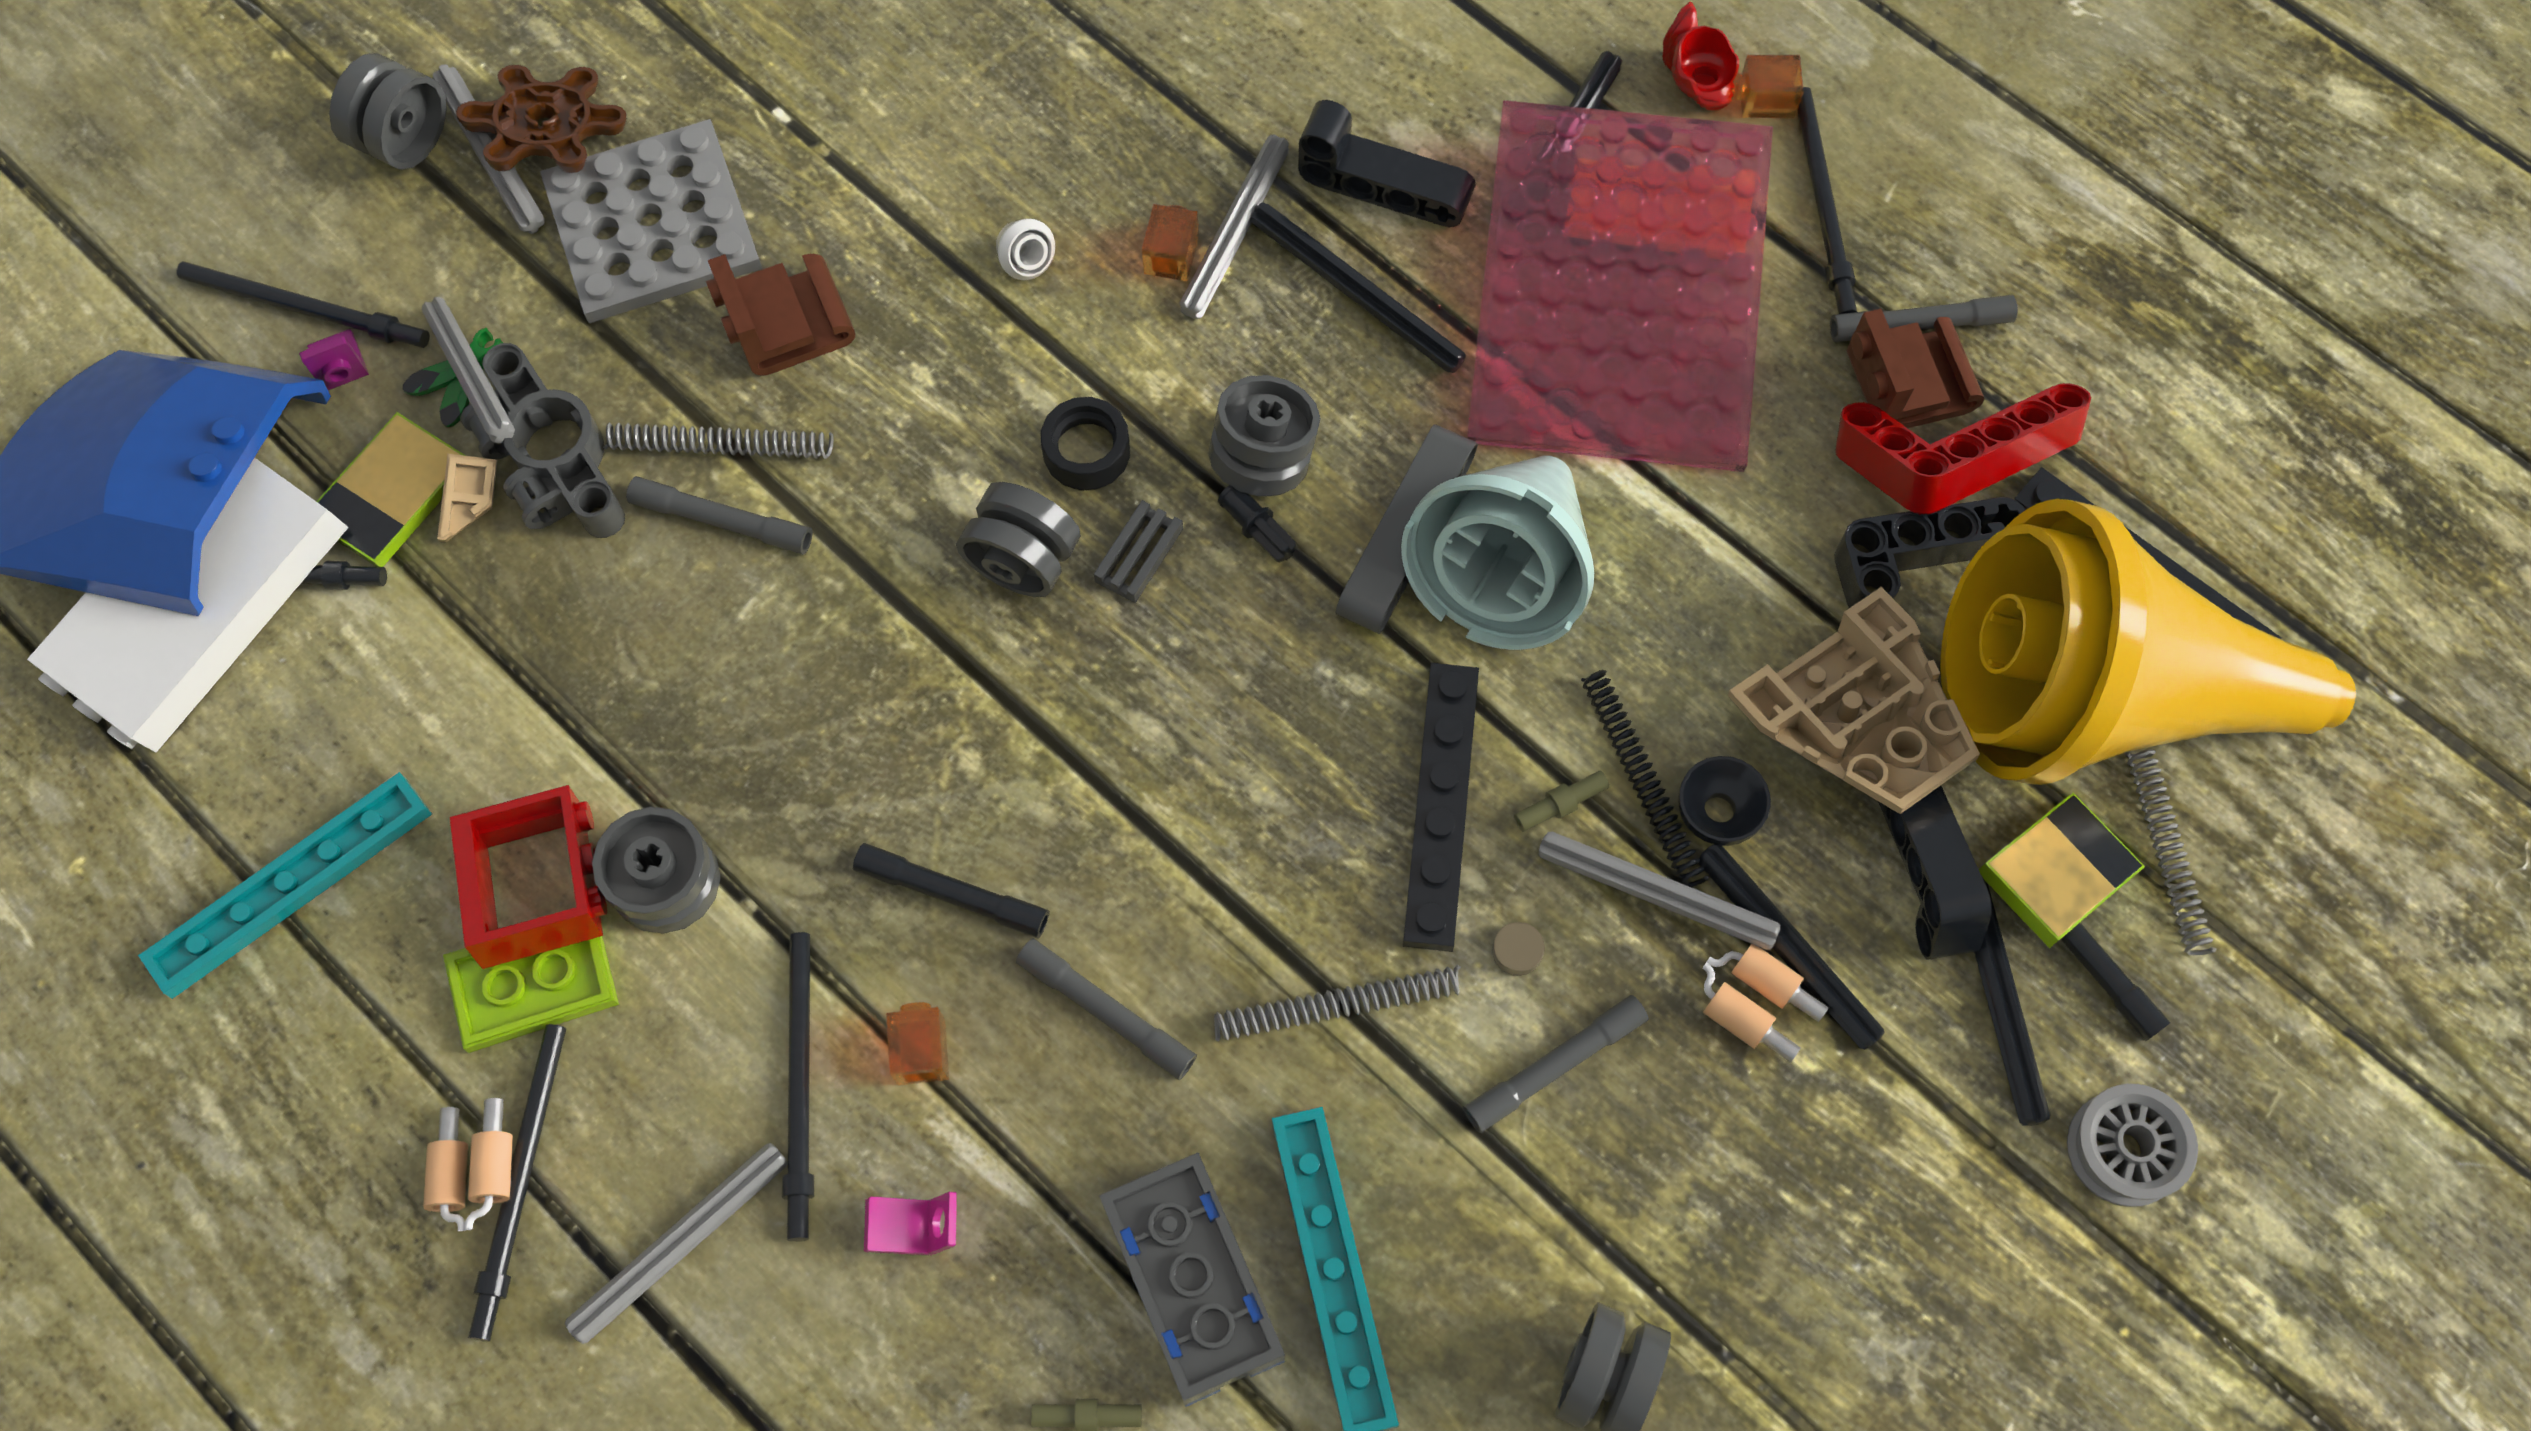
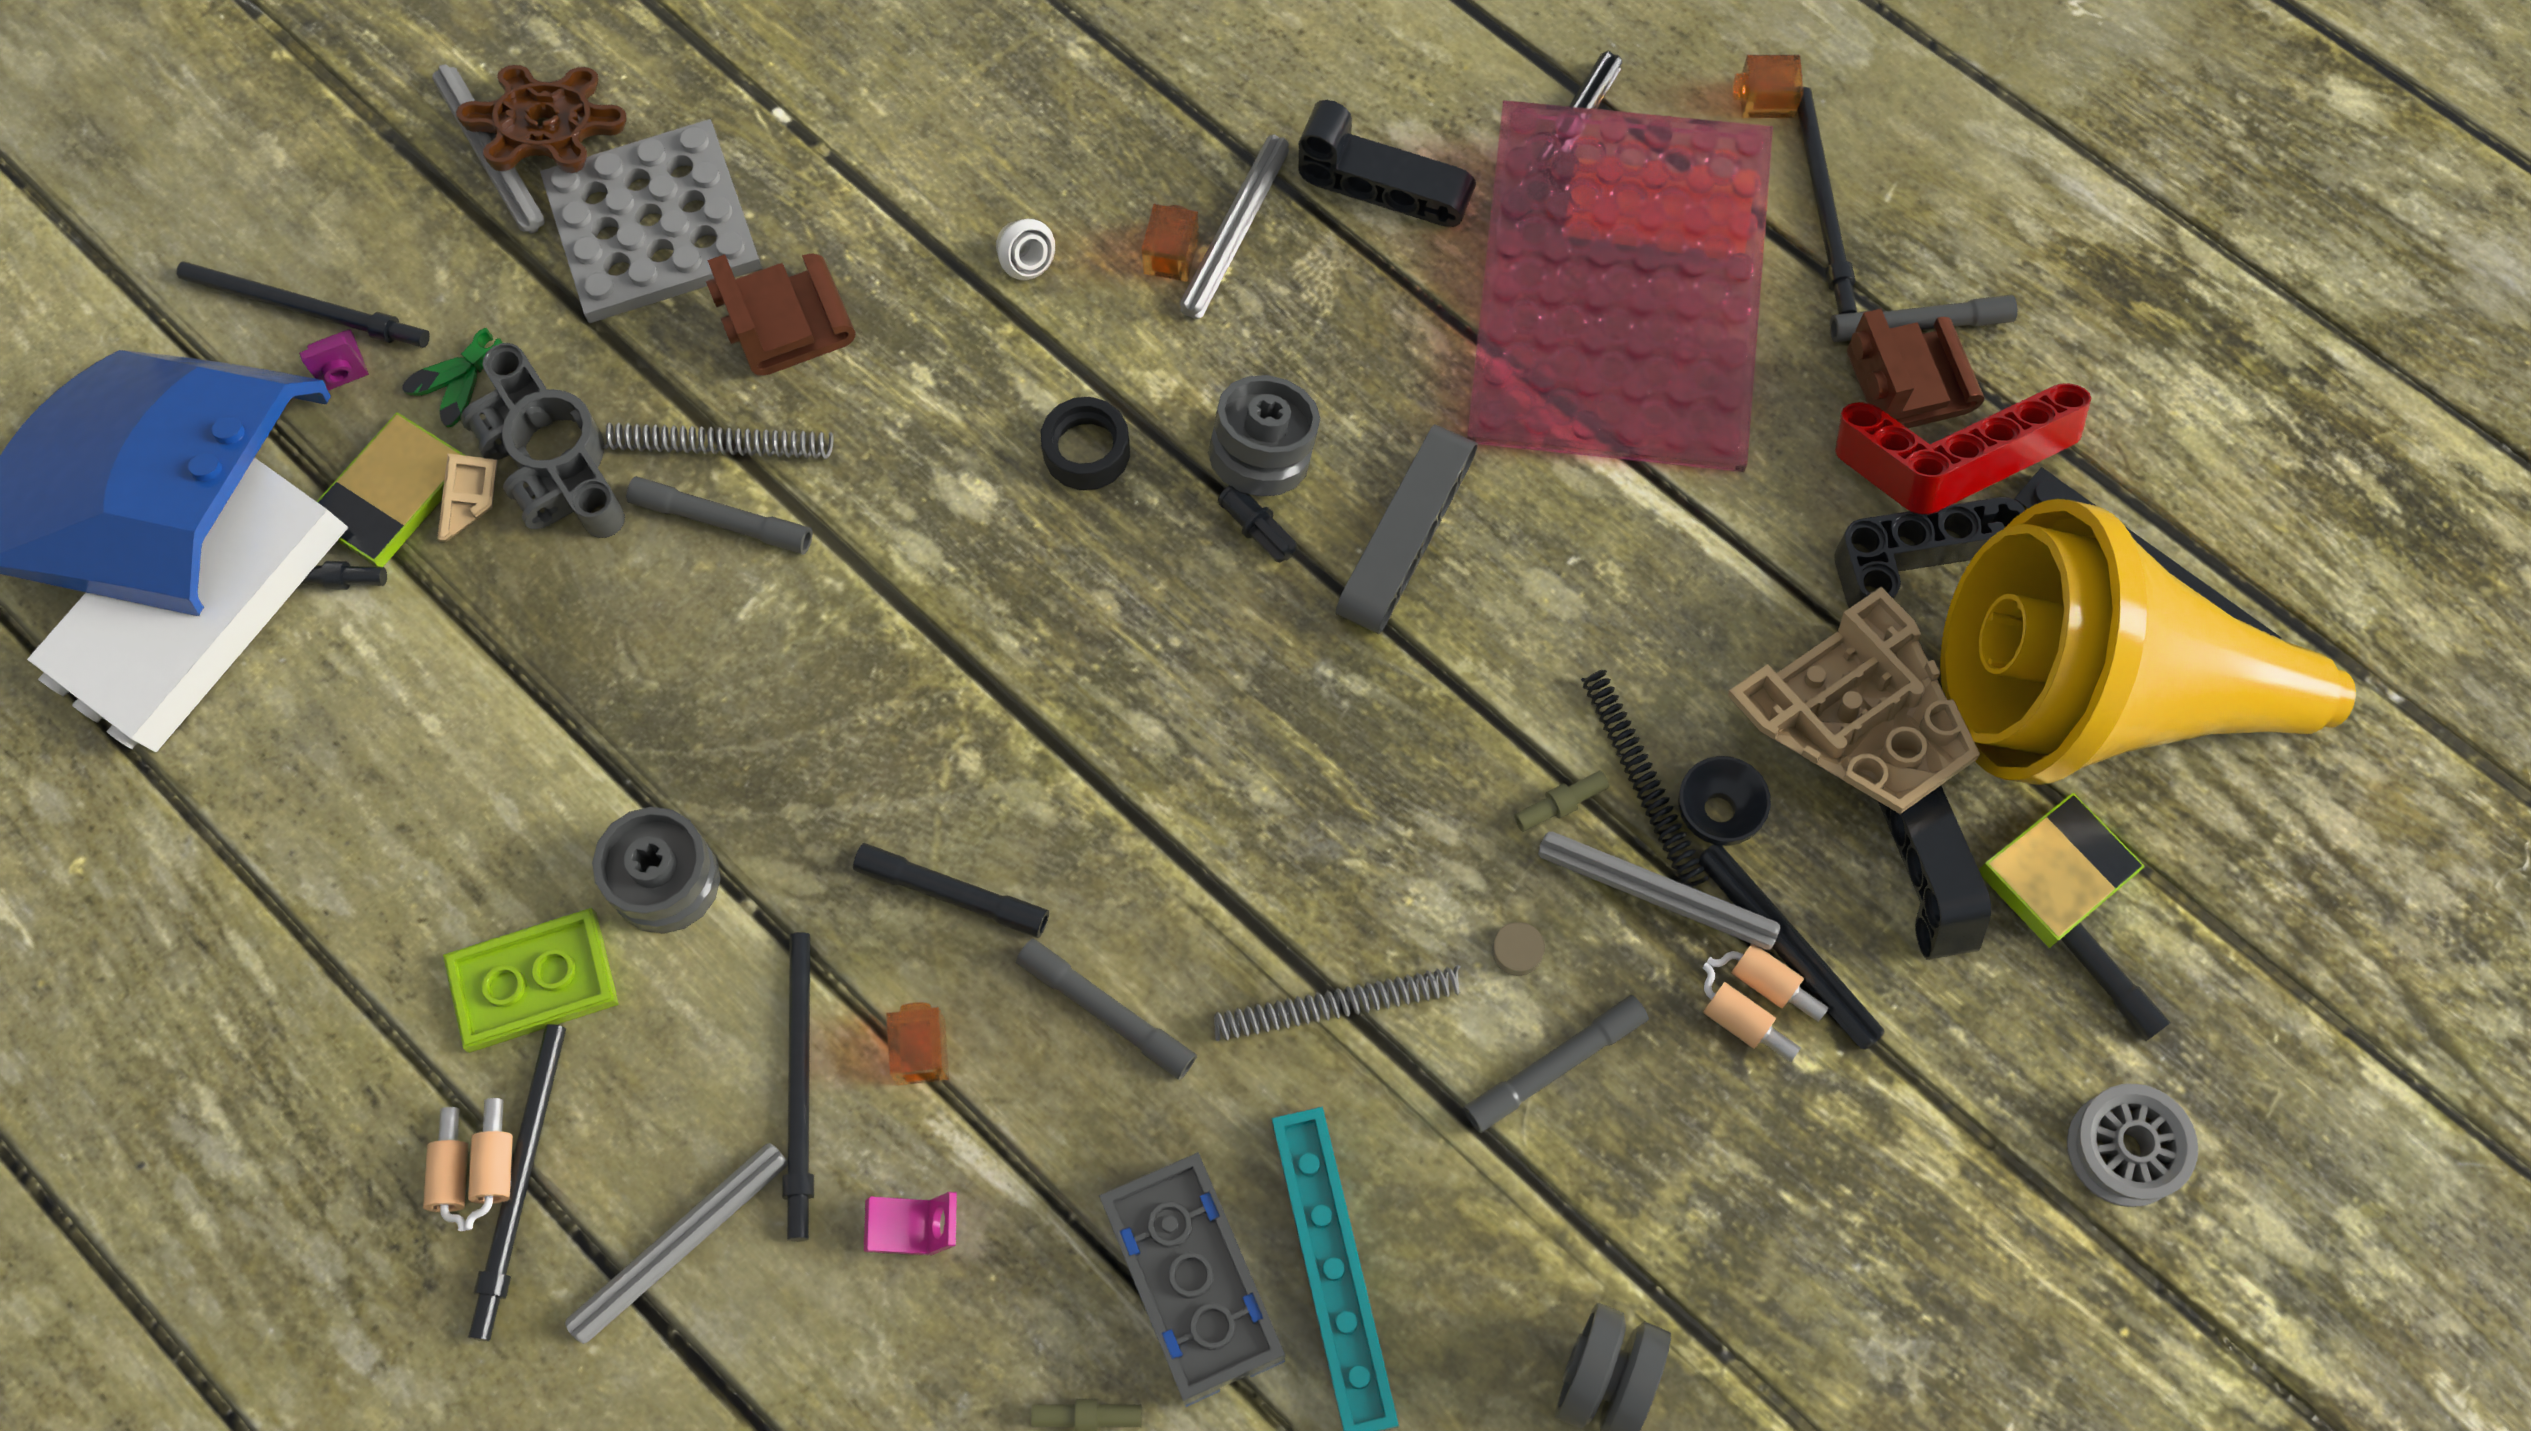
teal plate [138,772,432,999] -> none
dark grey wheel [329,53,447,170] -> none
light grey axle [422,297,515,443] -> none
red window [450,785,607,969] -> none
dark grey wheel [956,482,1081,597] -> none
dark grey tile [1094,500,1183,603] -> none
black axle [1250,202,1466,373] -> none
light aqua cone [1401,456,1594,650] -> none
black plate [1403,663,1479,952] -> none
red hair [1662,2,1740,111] -> none
black axle [1974,879,2051,1126] -> none
light grey piece [2125,748,2217,955] -> none

